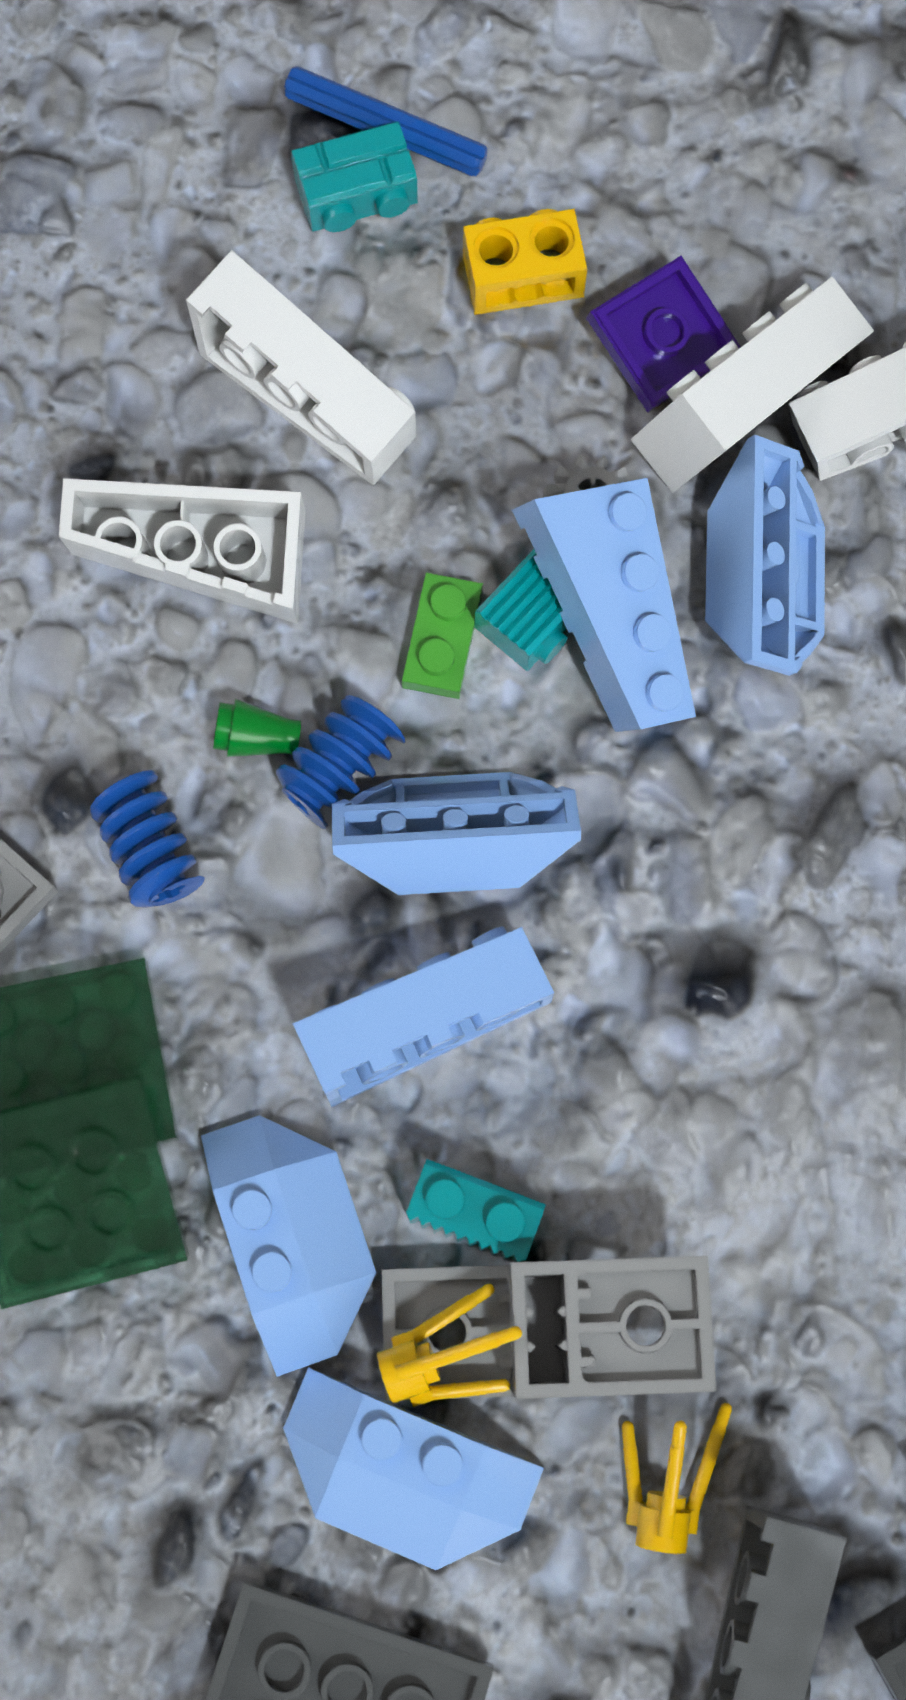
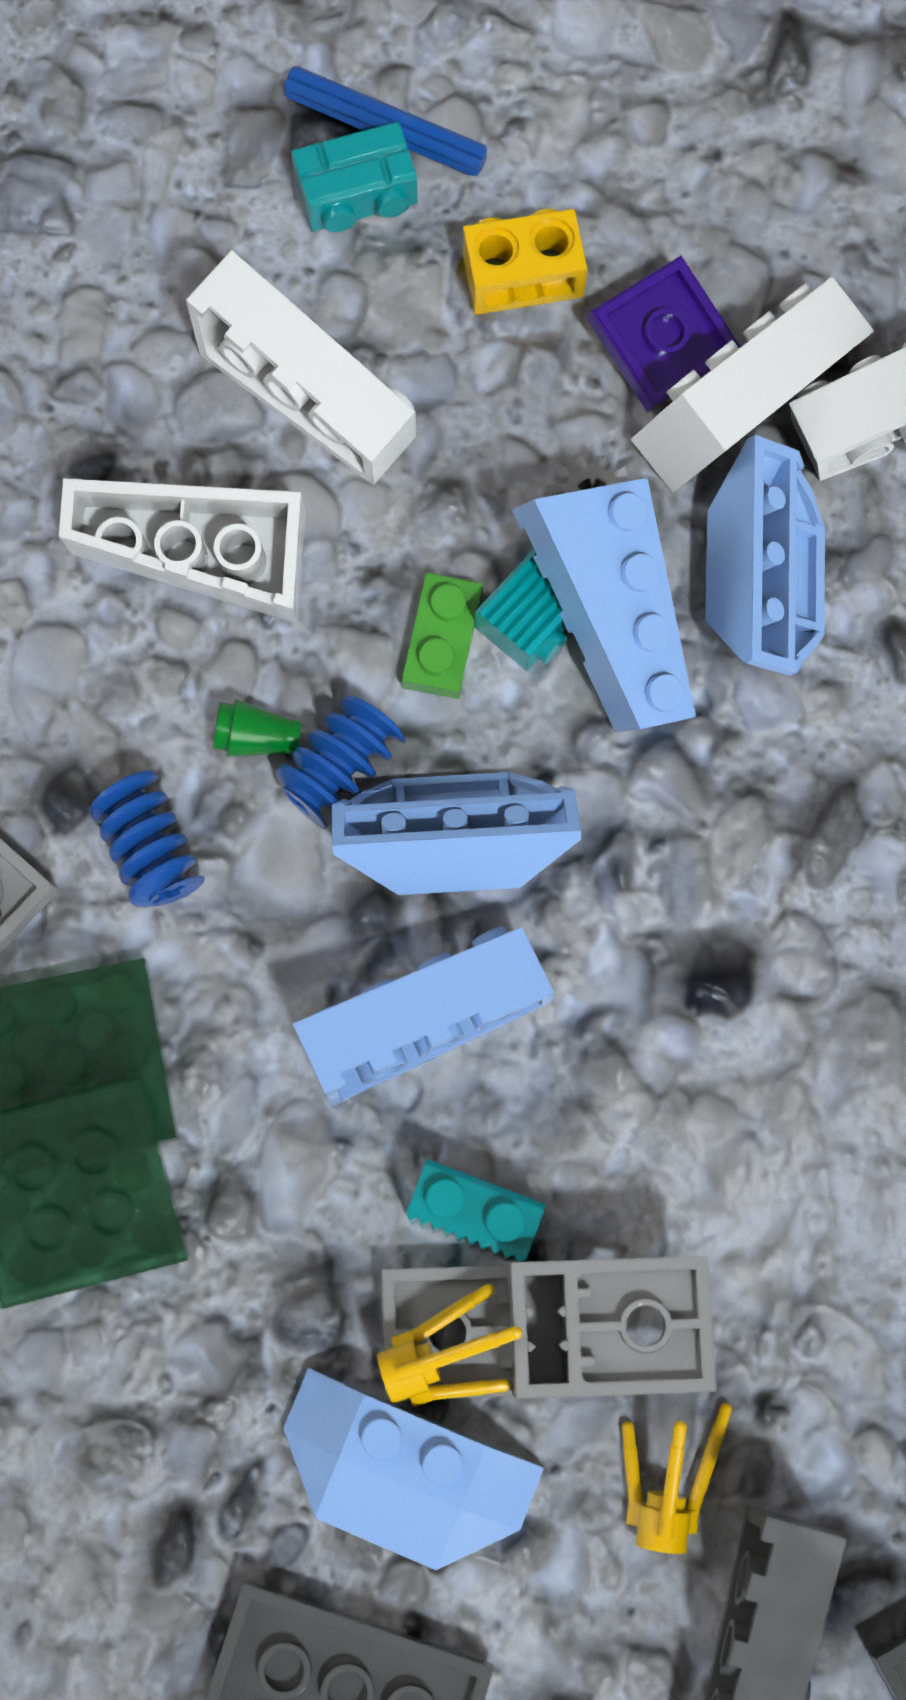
light blue wedge [201,1115,376,1377] -> none

